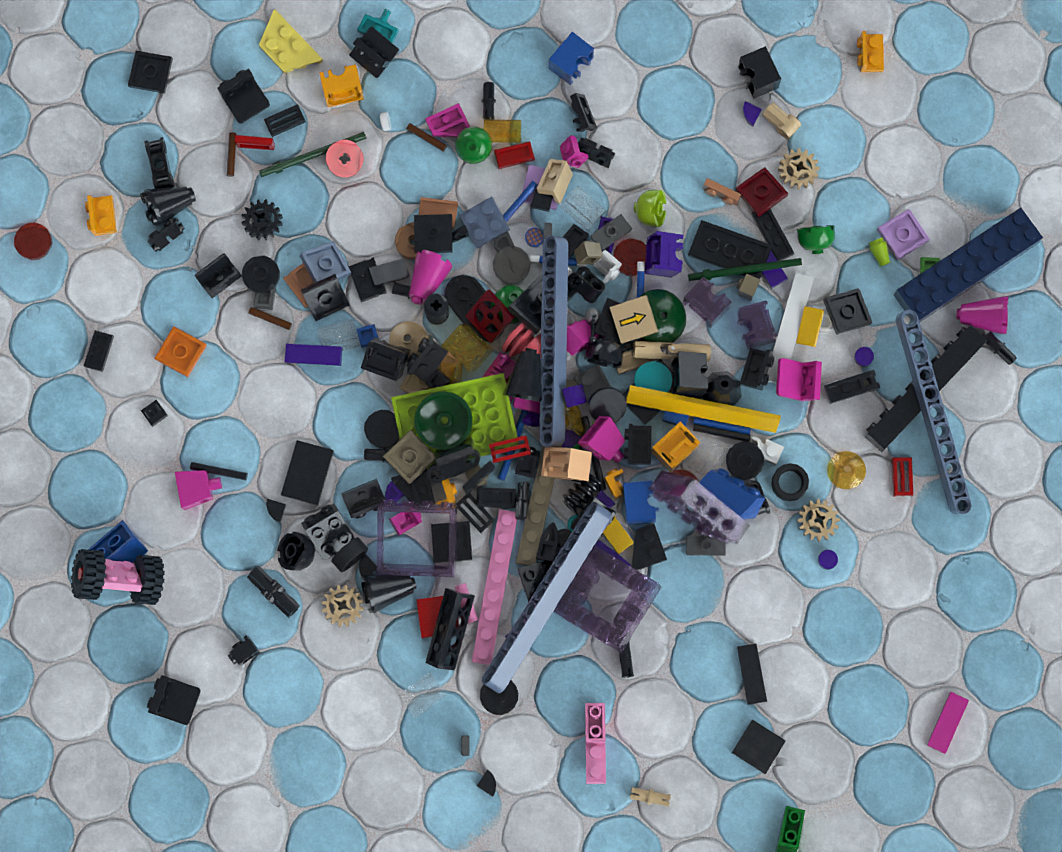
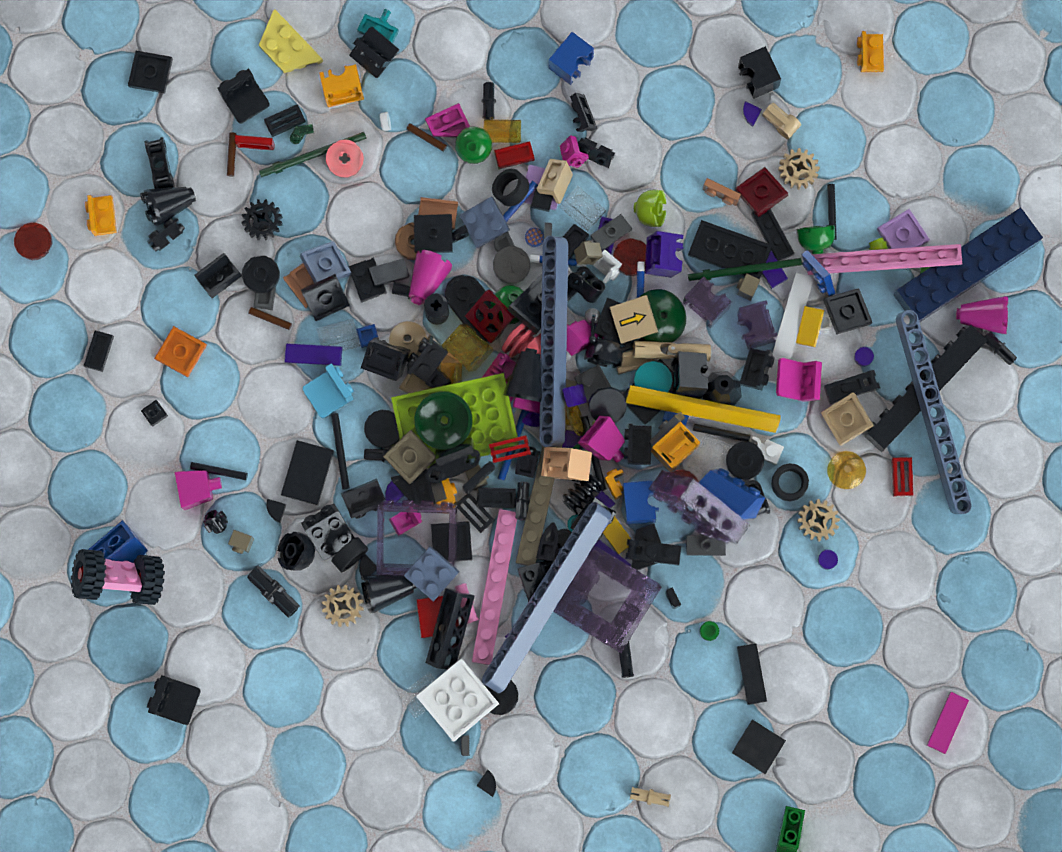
black brick [228,635,260,666] -> none
bright pink slope [585,703,606,784] -> none
blue bar [693,417,751,435] -> none
none -> black gear [203,510,228,534]
none -> dark tan plate [228,530,254,554]
none -> clear green arm [290,124,314,145]
none -> medium azure bracket [303,363,354,418]
none -> black piece [331,413,350,490]
none -> sand blue plate [404,546,459,601]
none -> white plate [416,658,499,742]
none -> black tyre [492,168,529,207]
none -> black plate [625,539,681,566]
none -> dark grey plate [649,412,685,446]
none -> black tile [665,587,681,609]
none -> green tile [700,621,719,641]
none -> blue plate [801,250,836,297]
none -> bright pink plate [807,244,962,275]
none -> tan plate [821,393,874,446]
none -> black bar [827,184,837,240]

